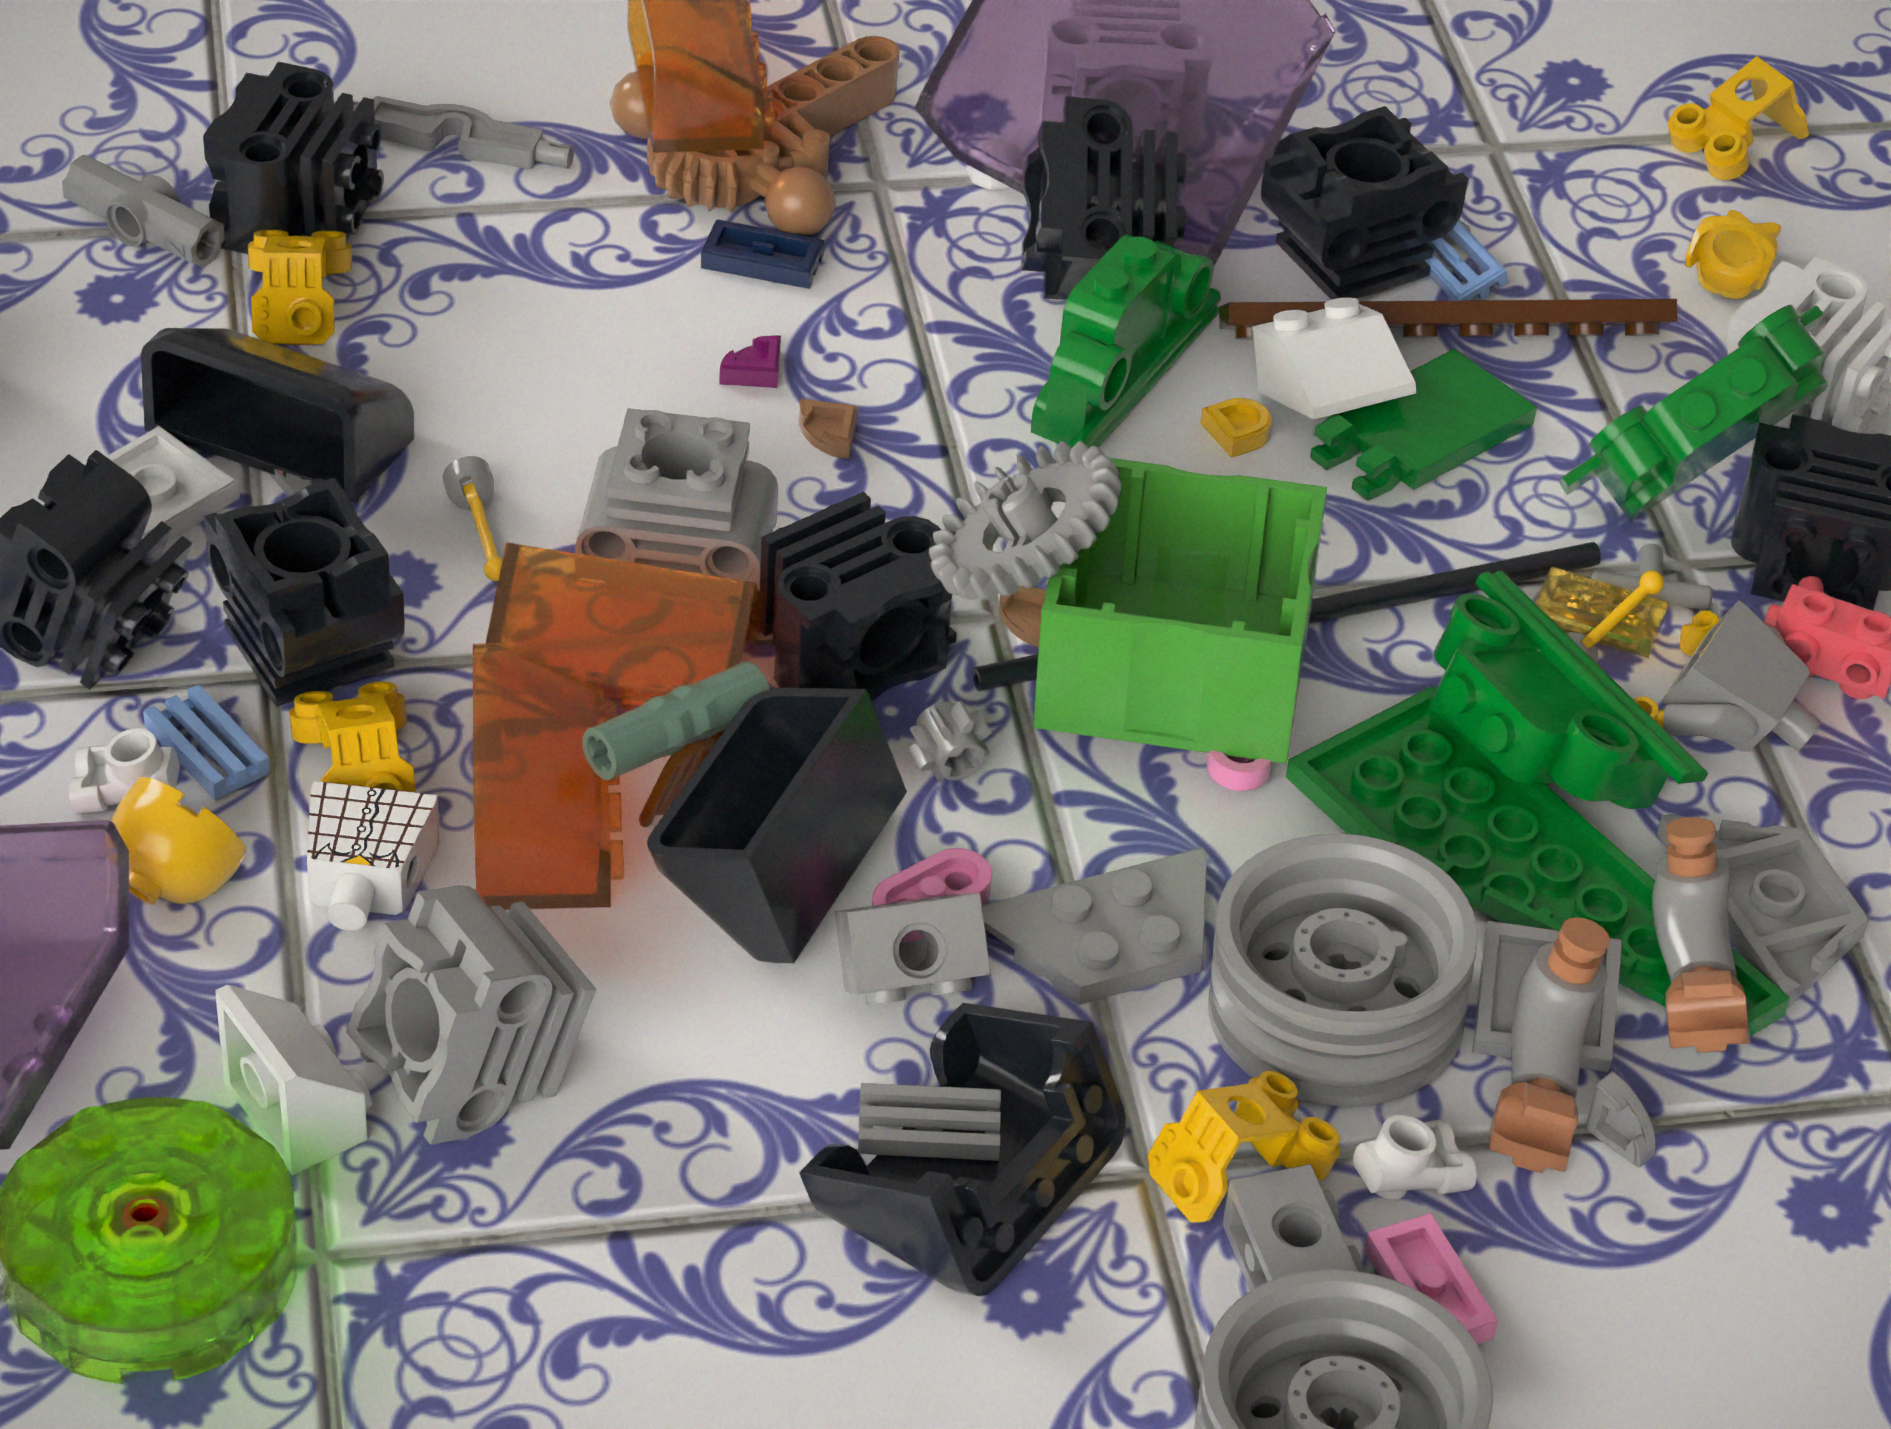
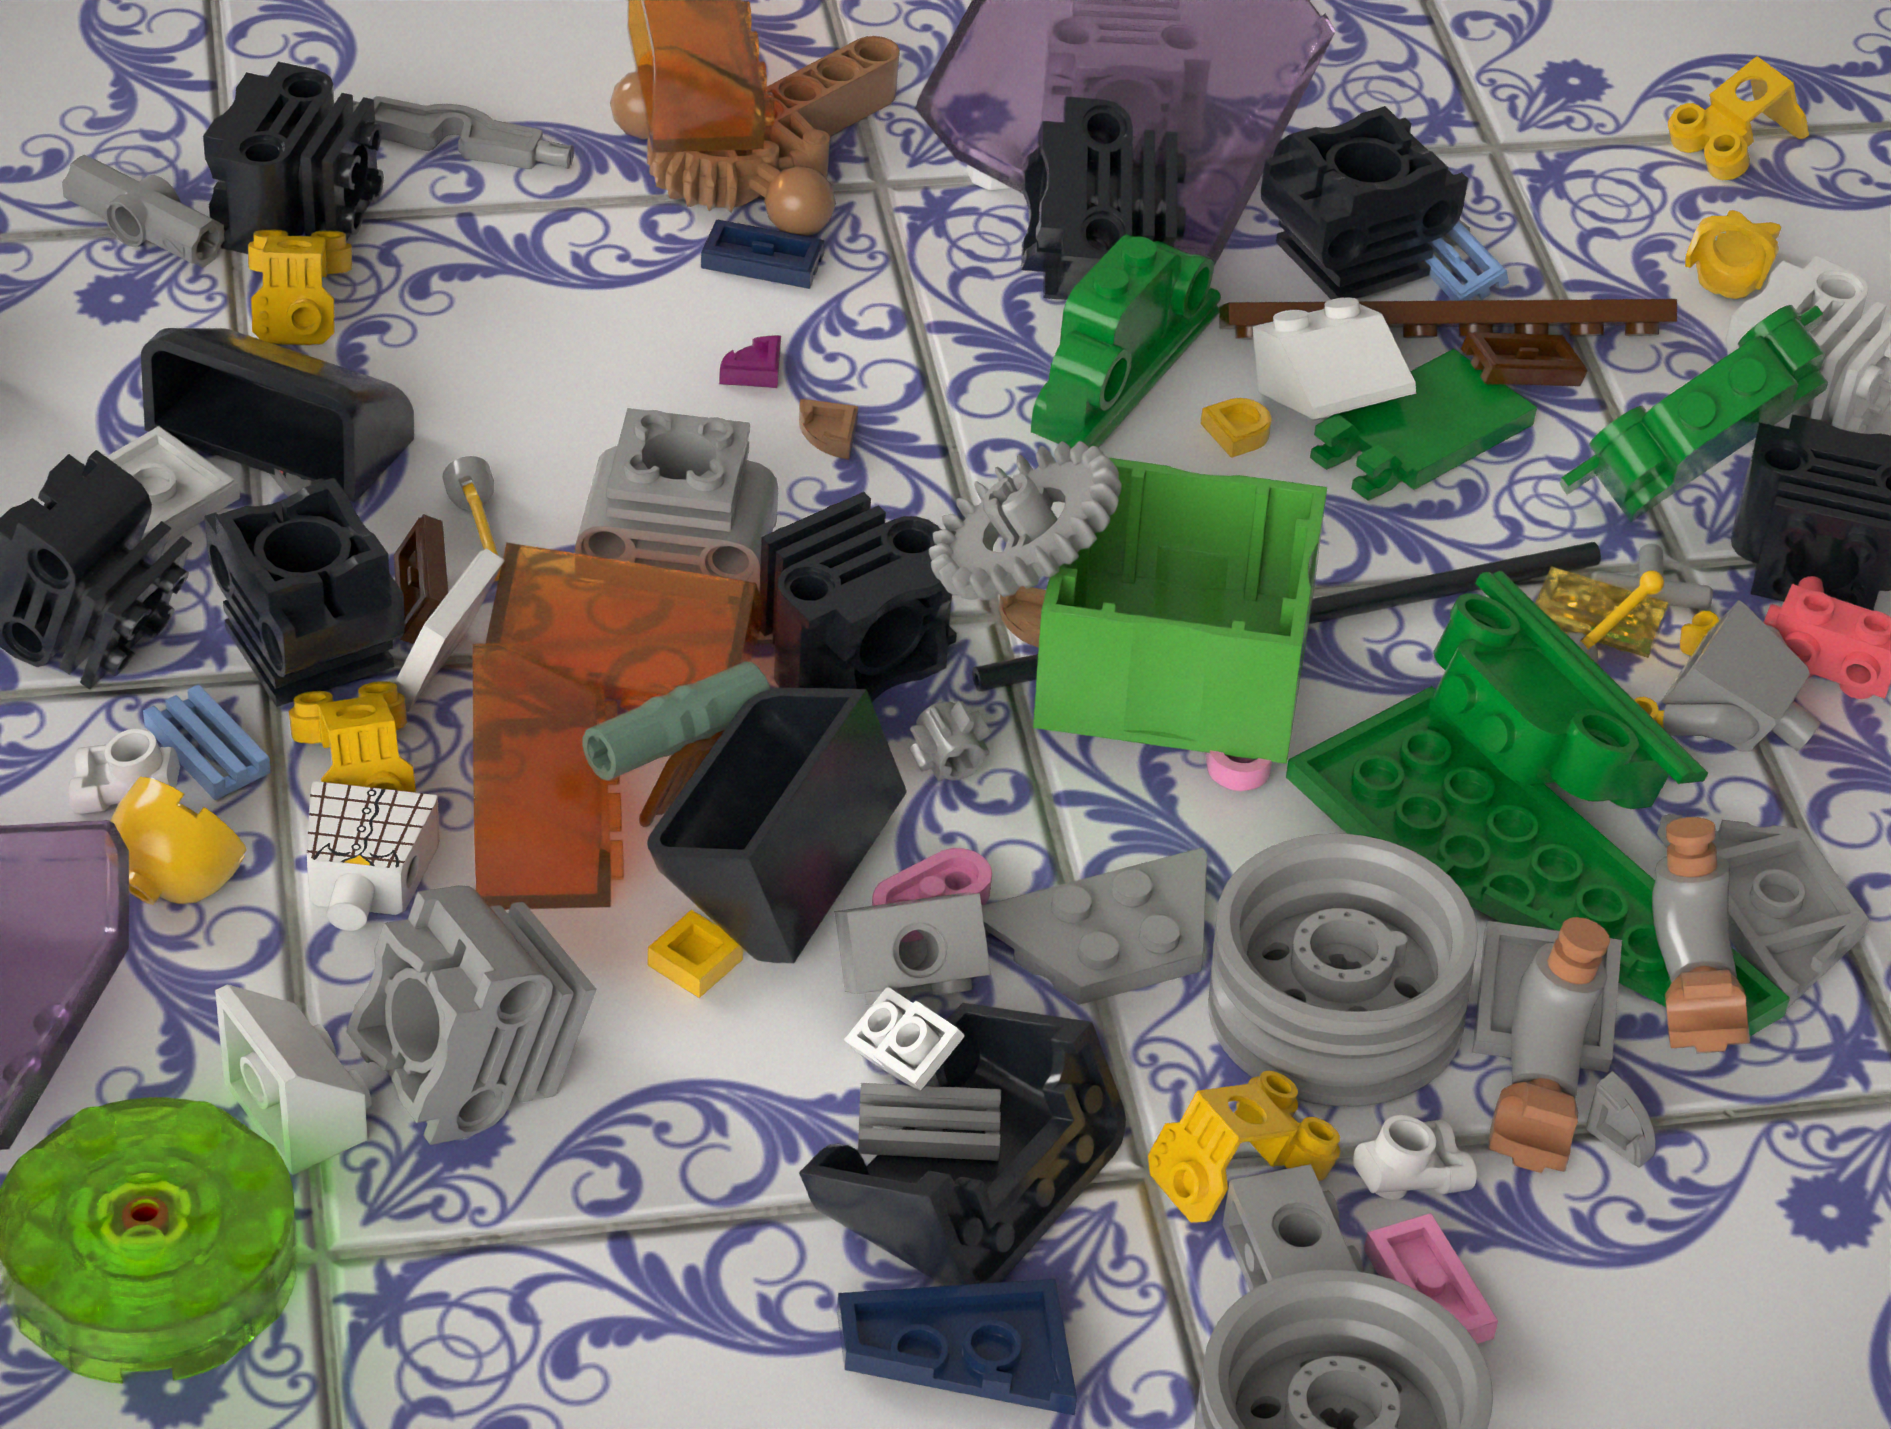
none -> reddish brown tile [394,514,448,644]
none -> white tile [394,548,505,712]
none -> yellow tile [647,909,743,998]
none -> dark blue wing [837,1279,1077,1416]
none -> white slope [844,986,965,1090]
none -> reddish brown tile [1461,332,1588,386]

